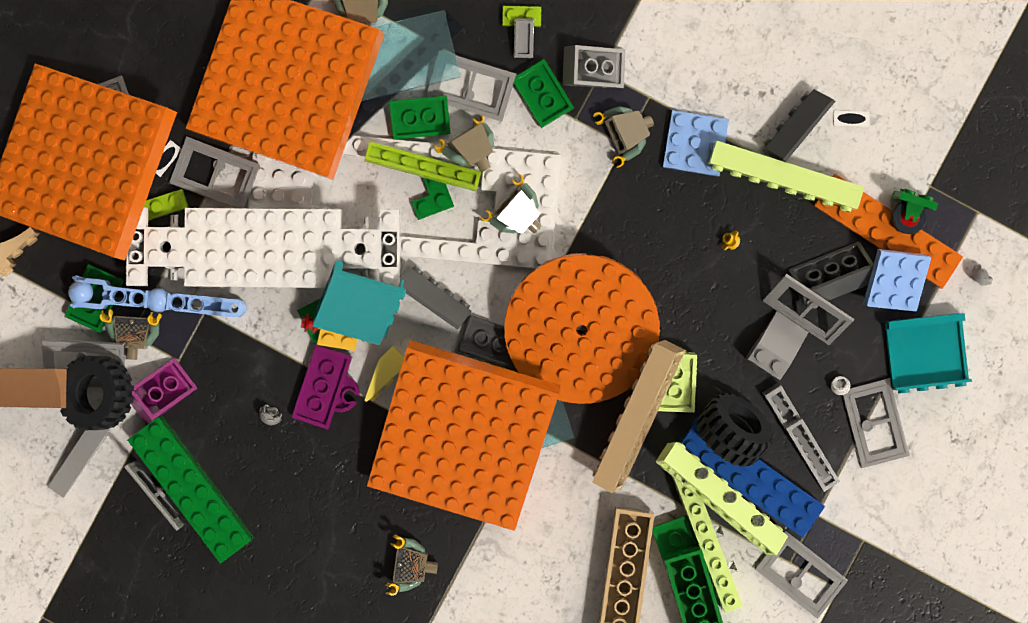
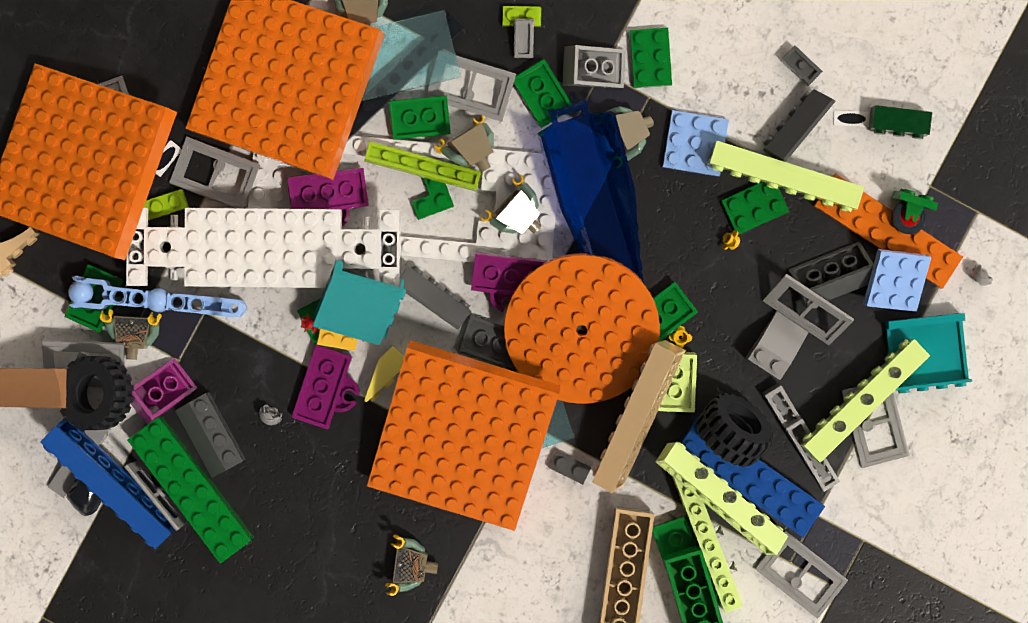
white plate [831,376,850,395] -> none
none -> blue brick [40,417,175,549]
none -> black piece [66,481,101,516]
none -> dark grey slope [175,392,246,478]
none -> magenta plate [286,168,369,227]
none -> magenta plate [471,252,548,312]
none -> clear blue windscreen [537,99,644,284]
none -> dark grey plate [548,451,591,485]
none -> green plate [630,28,672,88]
none -> green plate [653,282,698,342]
none -> yellow plate [669,326,692,348]
none -> green plate [721,182,789,235]
none -> dark grey plate [781,45,823,86]
none -> yellowish green piece [800,339,930,463]
none -> dark green brick [869,105,932,139]

